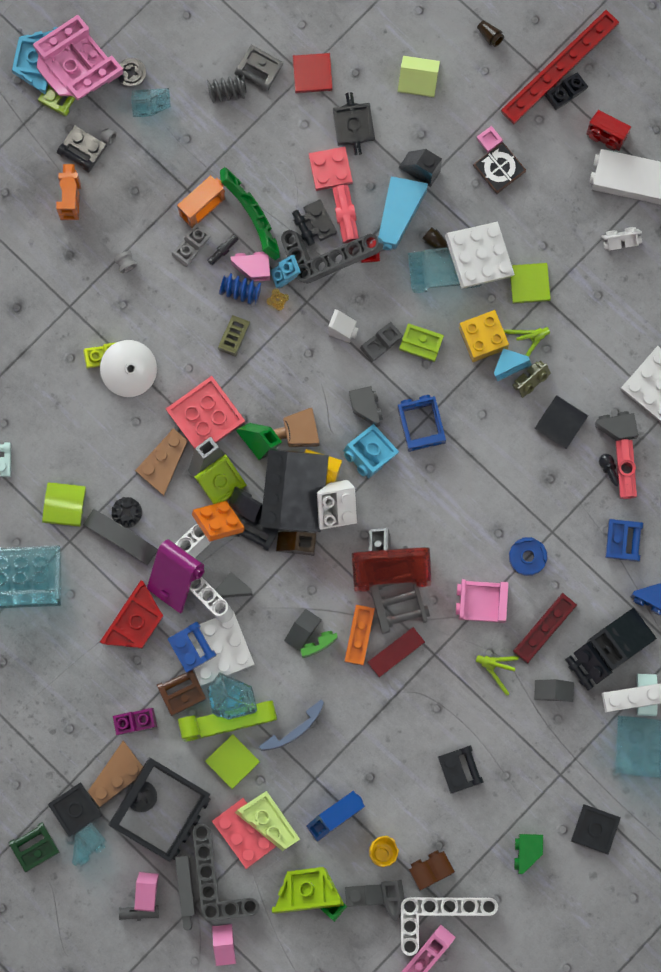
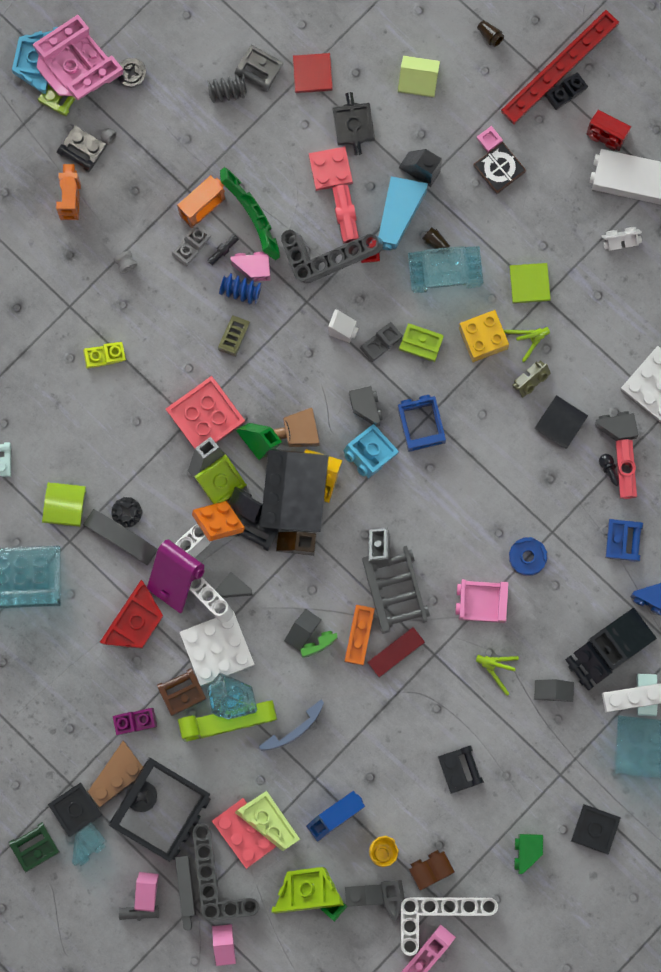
white dish [100,340,157,397] -> none
clear light blue slope [131,88,171,117] -> none
medium nougat wing [135,428,188,496] -> none
blue plate [168,622,217,673] -> none
lime tile [205,734,260,789] -> none
clear yellow plate [267,289,289,311] -> none
medium azure slope [270,255,301,288] -> none
black plate [292,199,337,246] -> none
white slope [317,480,357,530] -> none
clear red windscreen [352,547,432,592] -> none
white plate [445,222,515,289] -> none
medium azure slope [494,348,532,381] -> none
dark red tile [513,593,577,664] -> none

